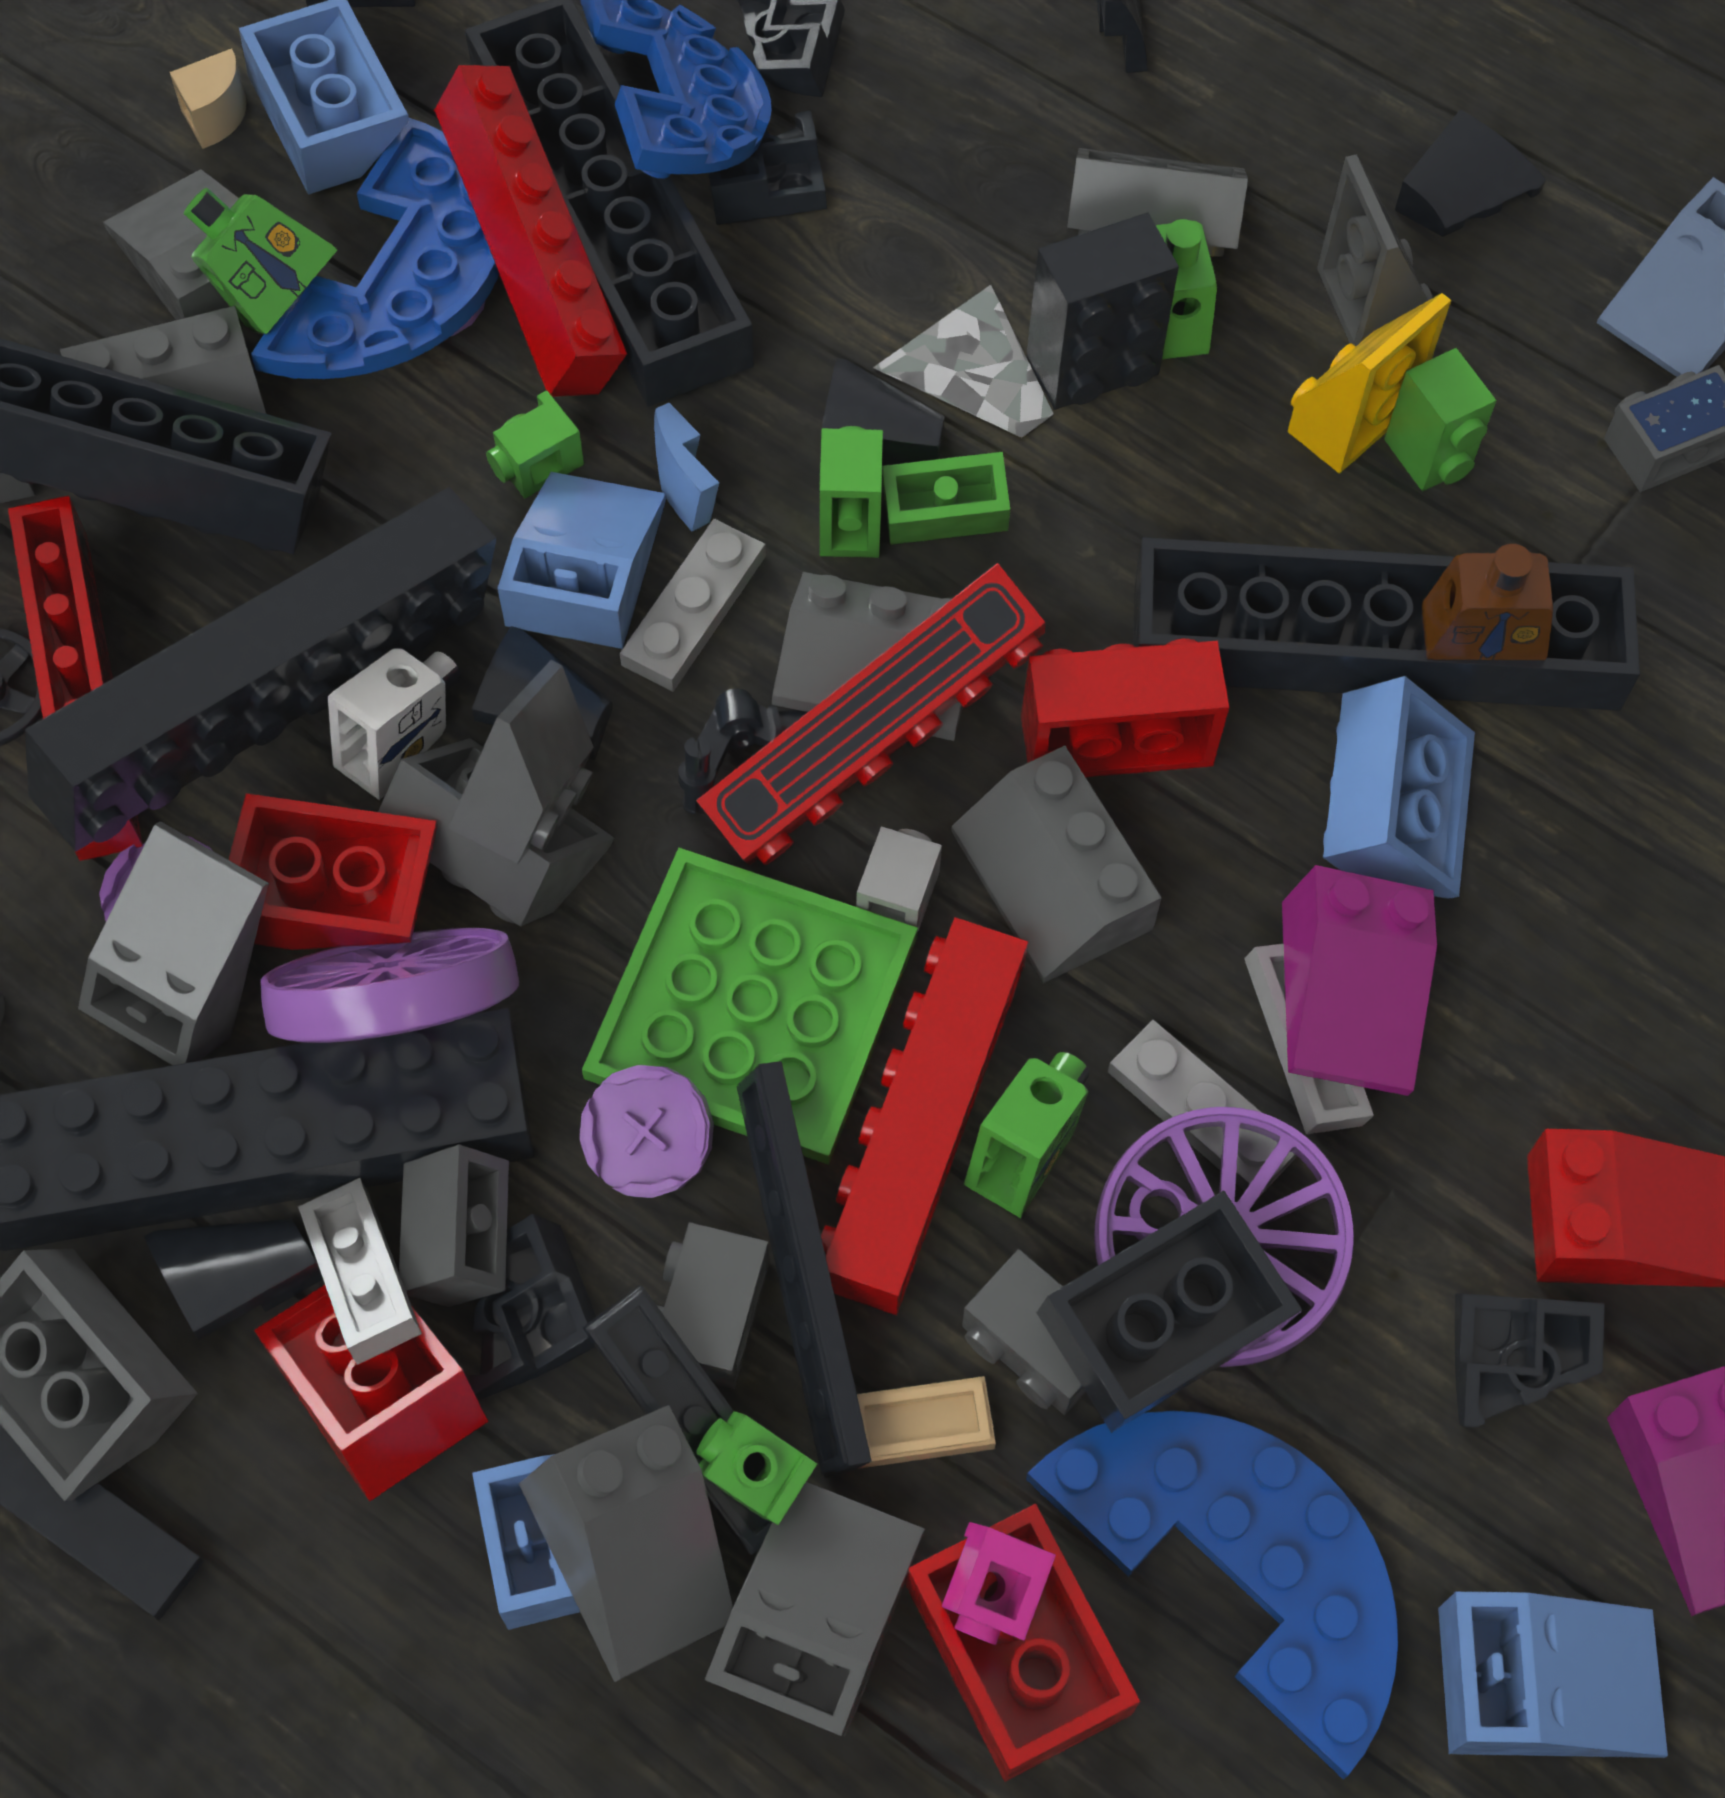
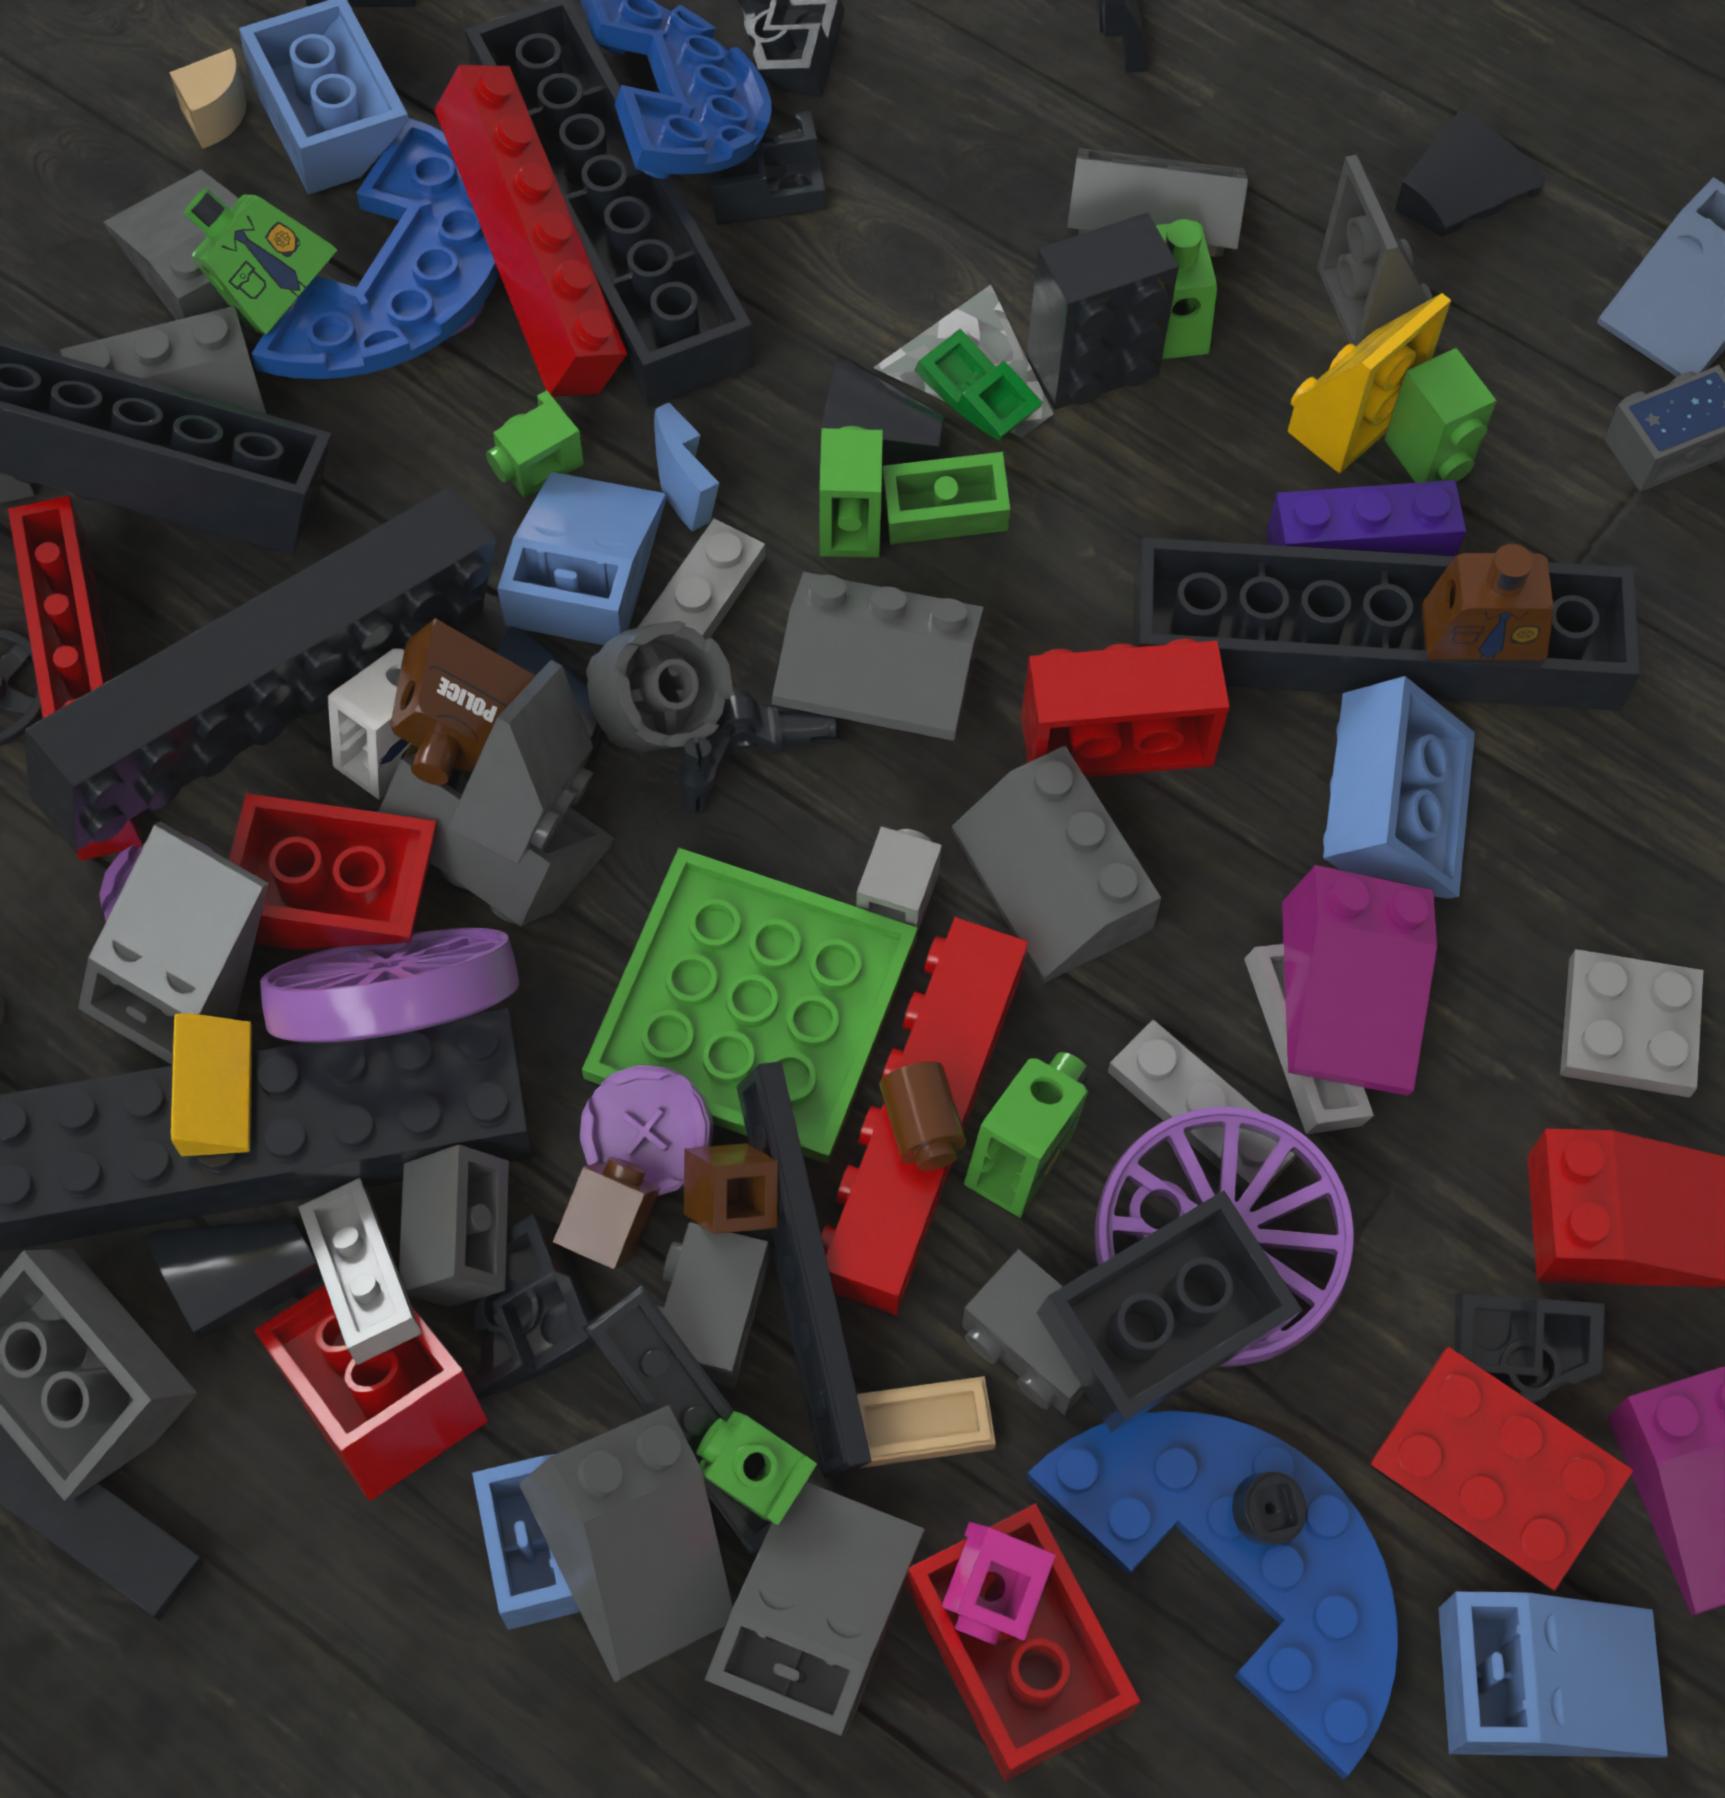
brick [696,563,1046,866] -> none
none -> yellow slope [171,1013,252,1157]
none -> reddish brown torso [390,618,535,785]
none -> brick [553,1157,661,1269]
none -> dark grey brick [586,621,733,752]
none -> reddish brown brick [683,1143,778,1234]
none -> reddish brown brick [879,1062,966,1171]
none -> green slope [914,328,1043,441]
none -> black tile [1232,1472,1306,1545]
none -> dark purple brick [1266,480,1466,556]
none -> red brick [1370,1347,1634,1591]
none -> light grey plate [1560,949,1704,1098]

